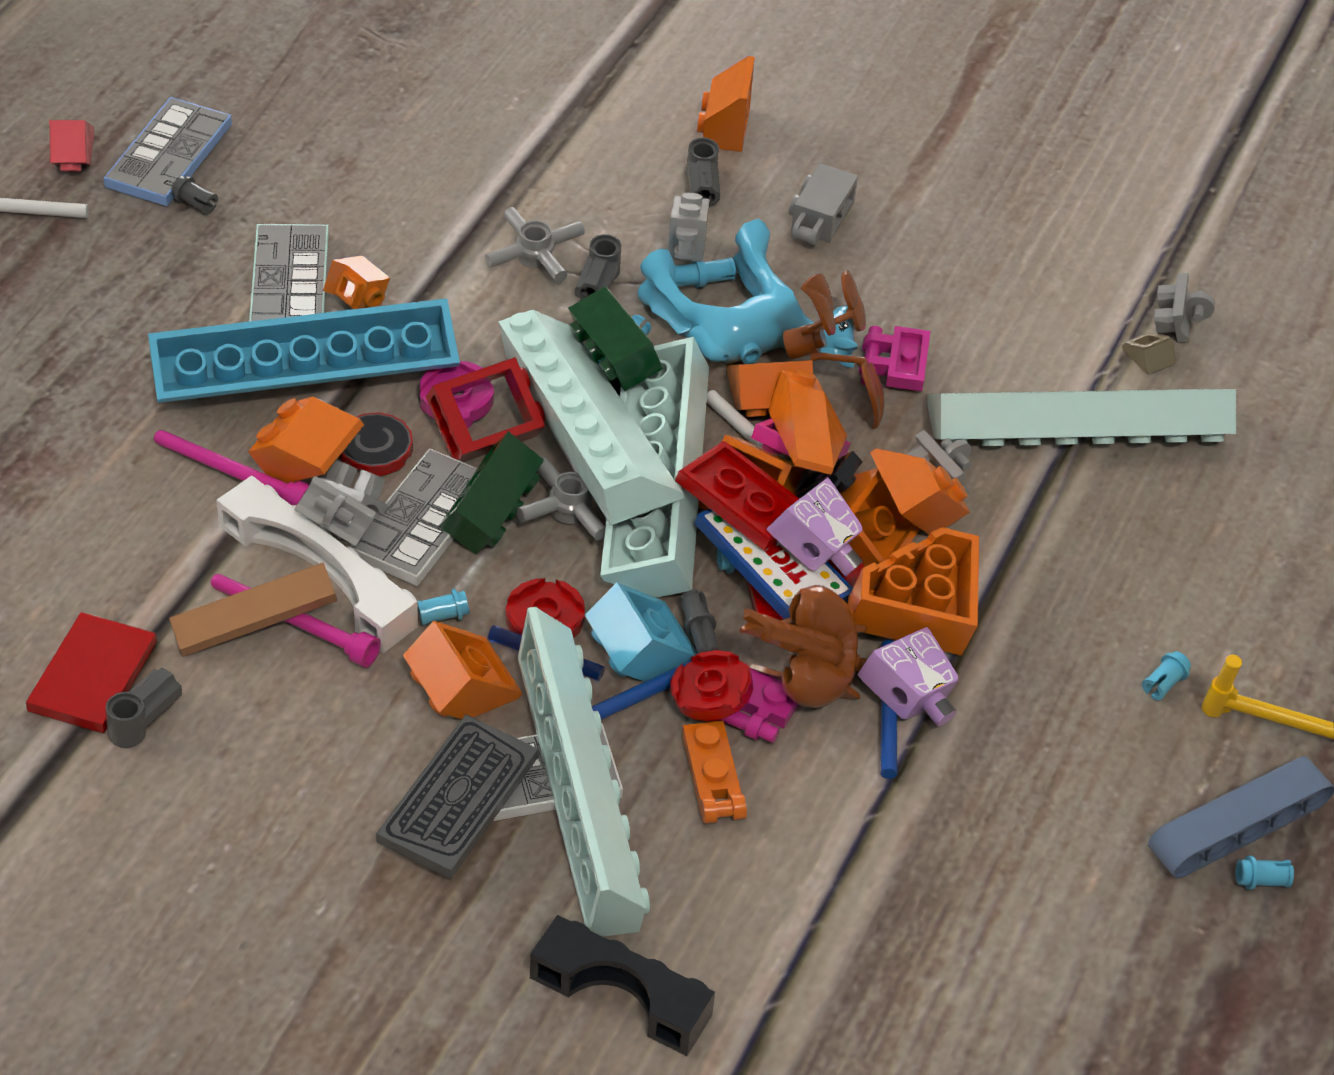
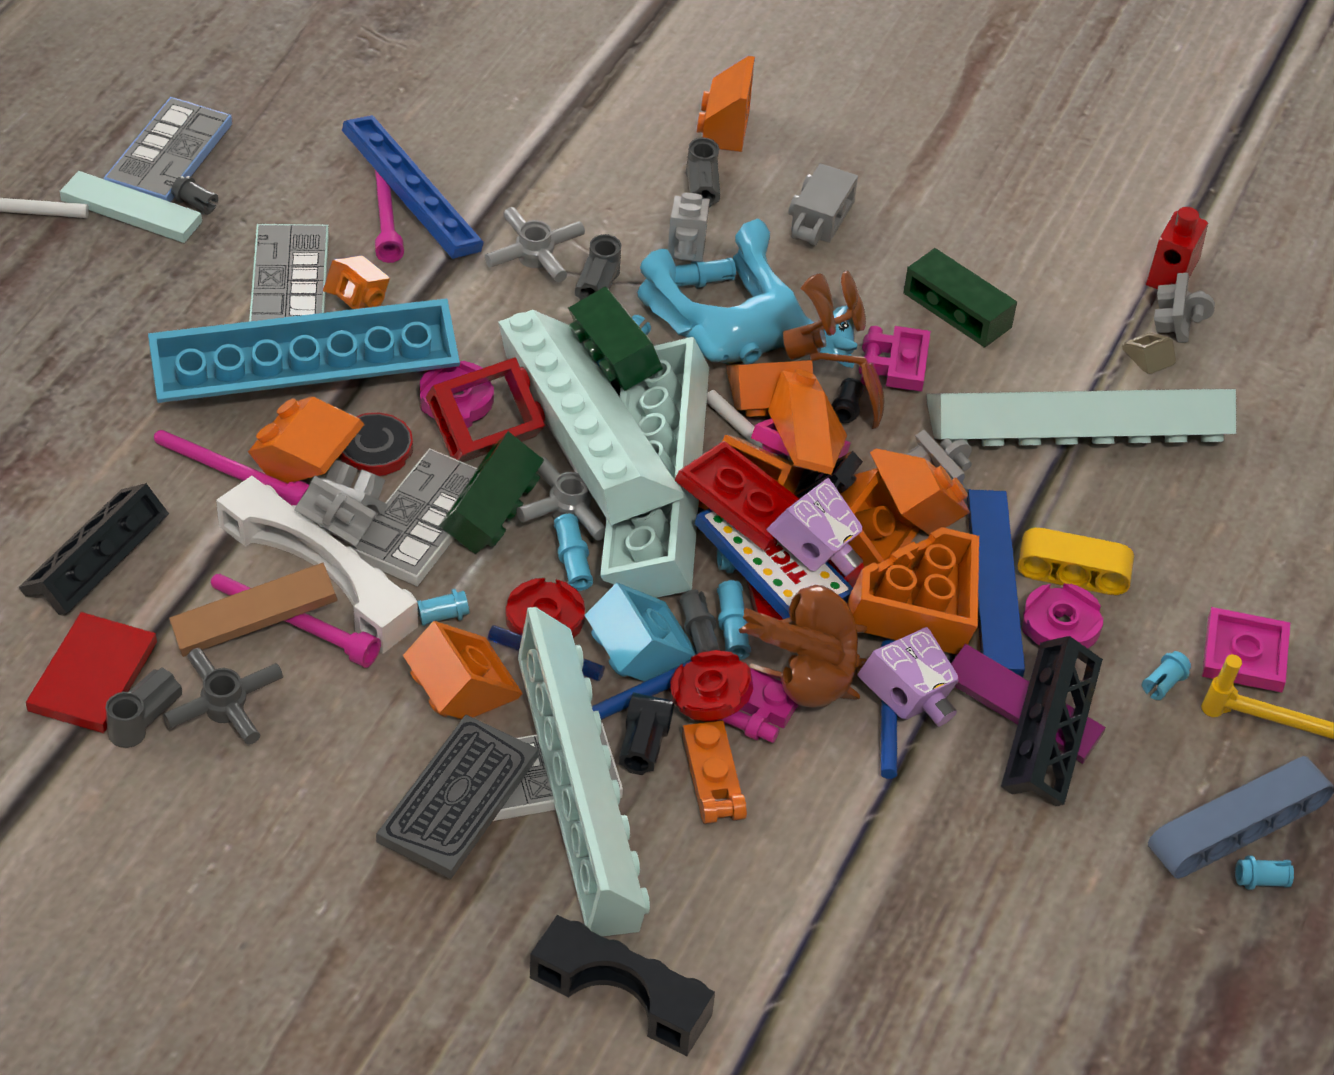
coral slope [49,120,94,172] -> none
none -> black fence [18,483,169,615]
none -> light aqua tile [60,171,202,243]
none -> dark grey bar [163,648,283,745]
none -> blue tile [342,115,484,259]
none -> dark pink piece [375,170,404,263]
none -> medium azure pin [554,514,593,591]
none -> black piece [619,692,674,775]
none -> medium azure pin [717,580,751,660]
none -> black pin [831,378,864,424]
none -> dark green brick [903,248,1017,348]
none -> magenta tile [951,644,1106,764]
none -> blue tile [967,489,1025,677]
none -> black fence [1001,636,1103,806]
none -> yellow beam [1018,527,1134,595]
none -> dark pink plate [1022,583,1103,648]
none -> red torso [1146,207,1208,289]
none -> dark pink plate [1202,607,1291,693]

